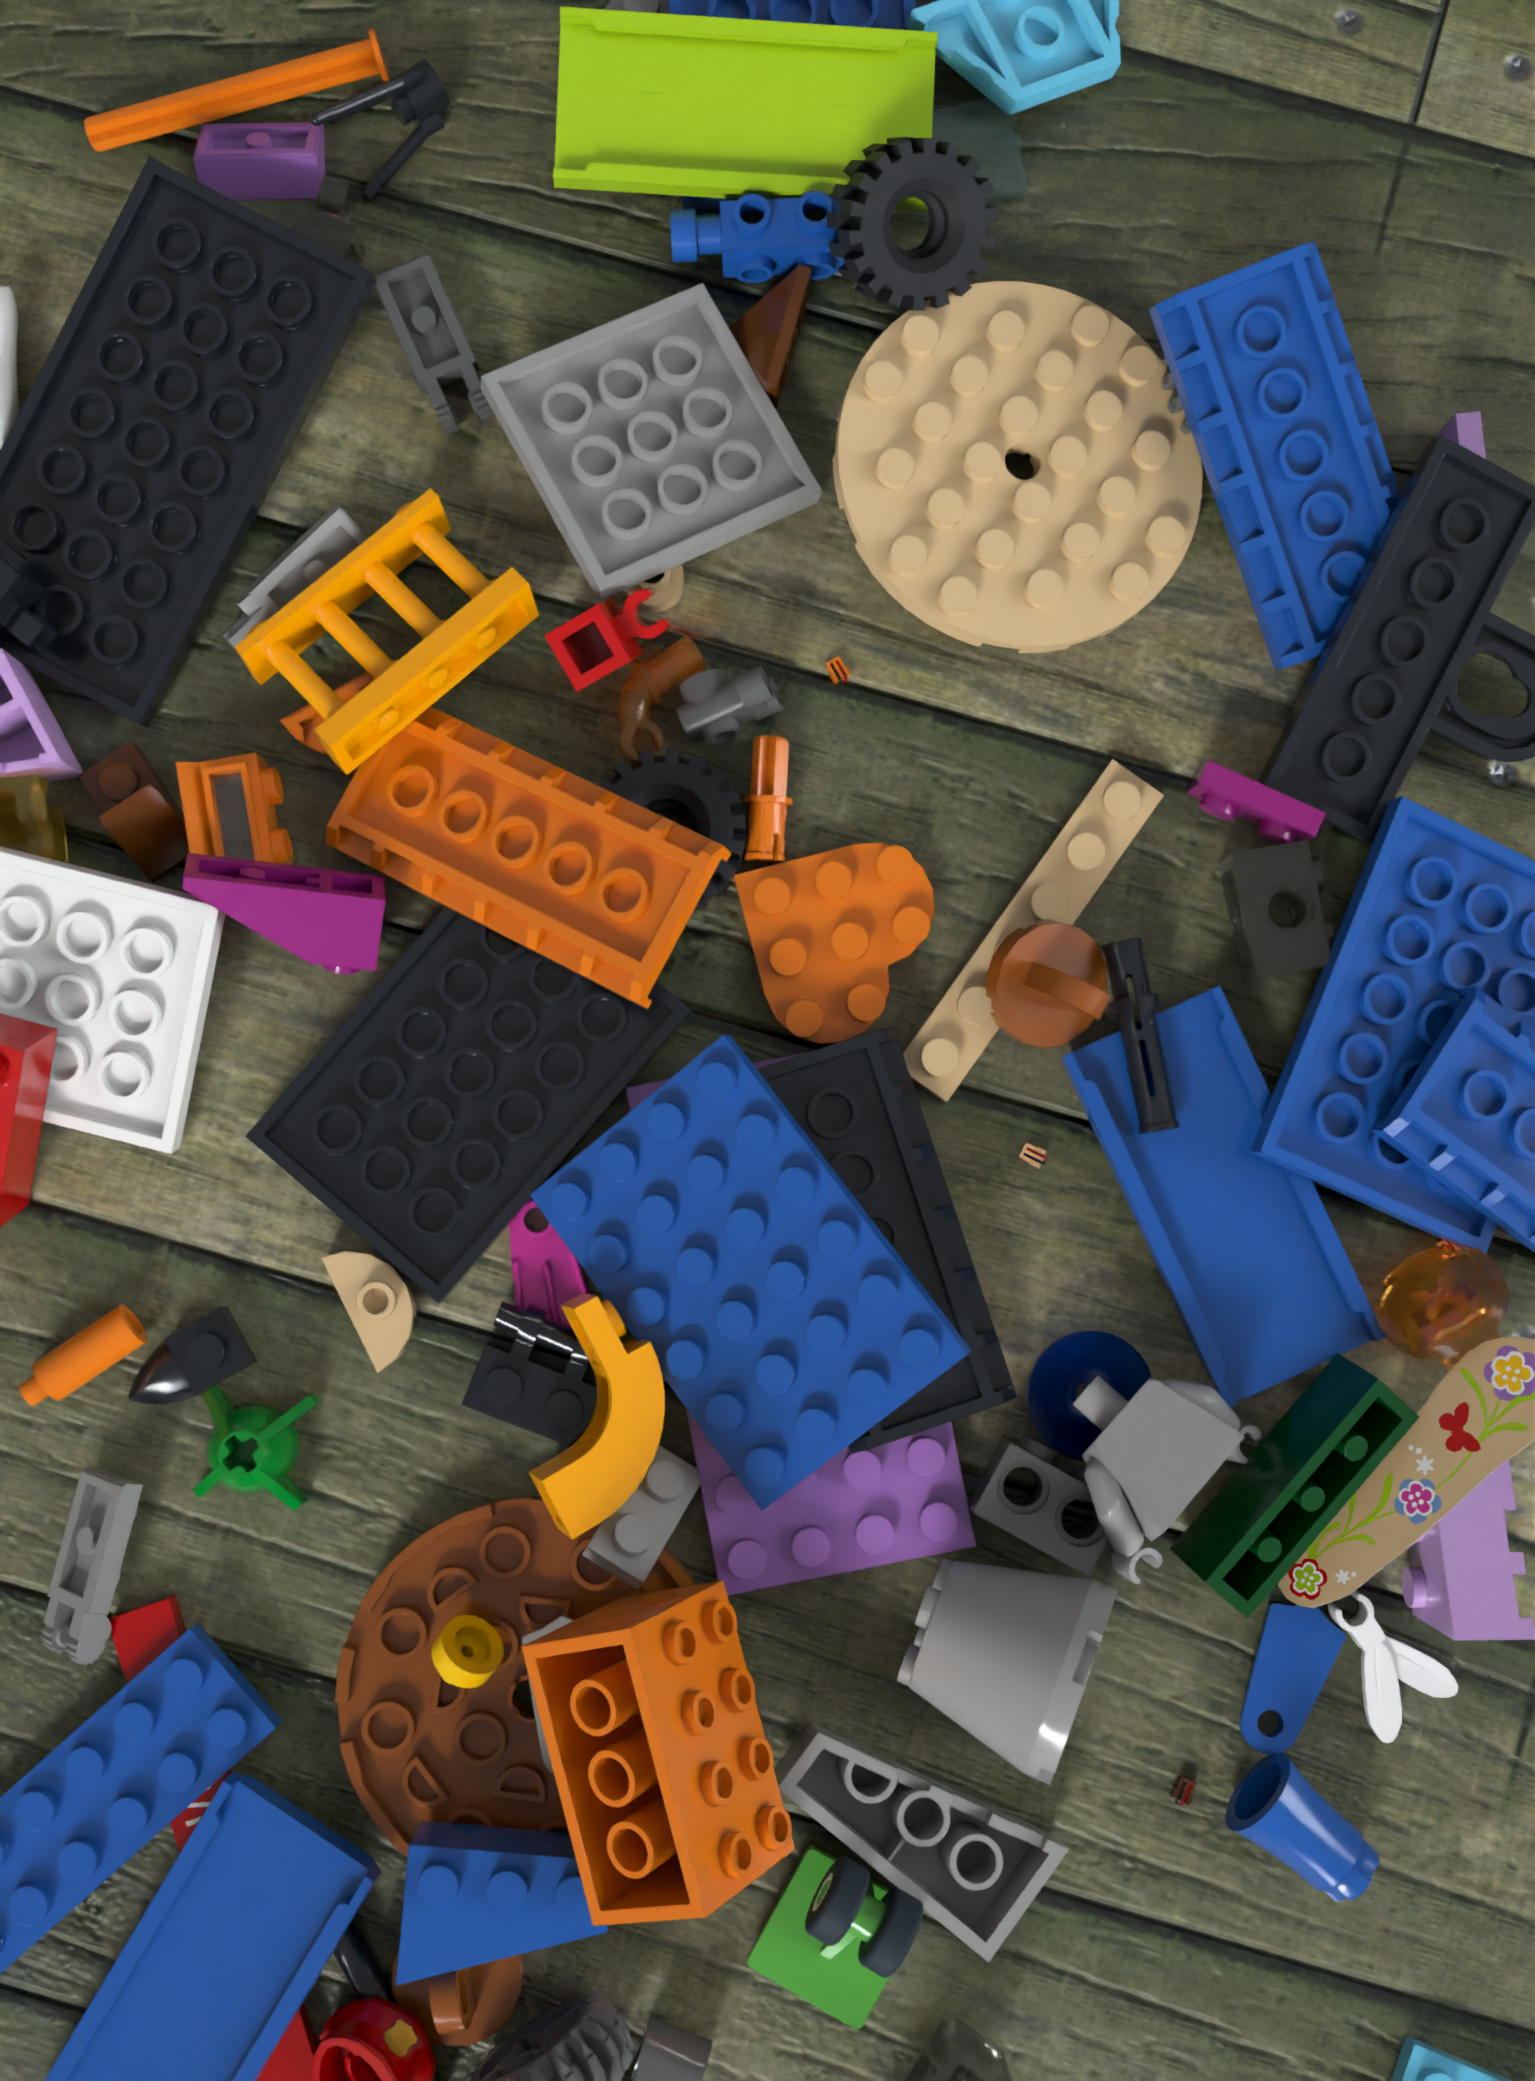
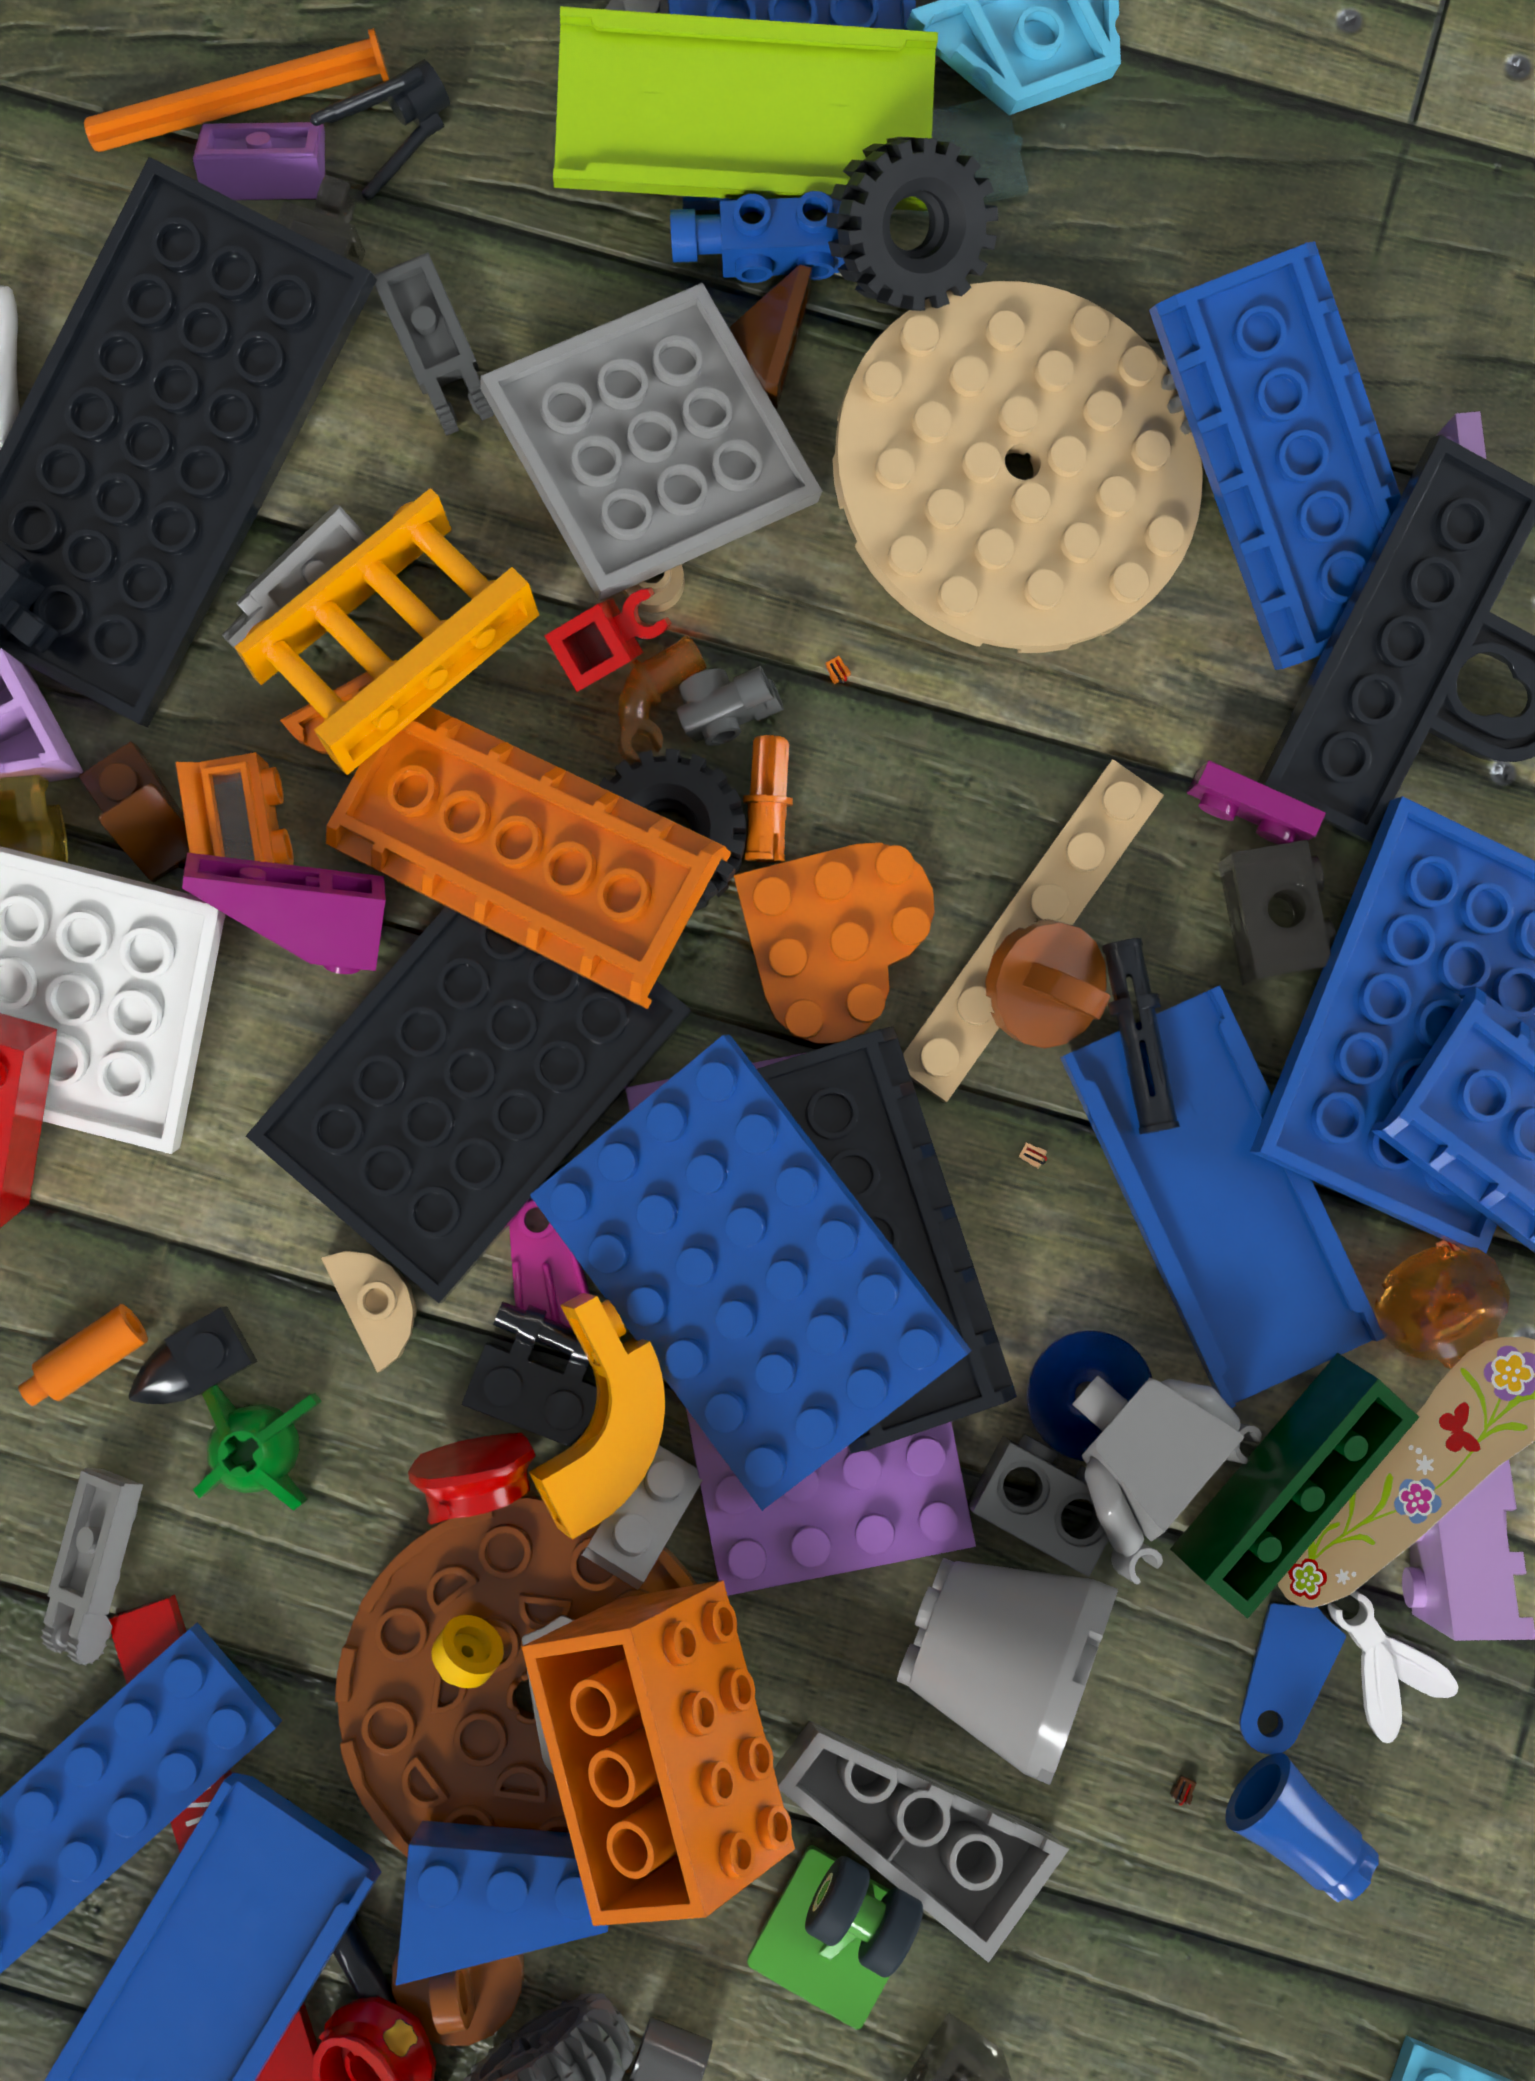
none -> red hat [408,1432,536,1524]

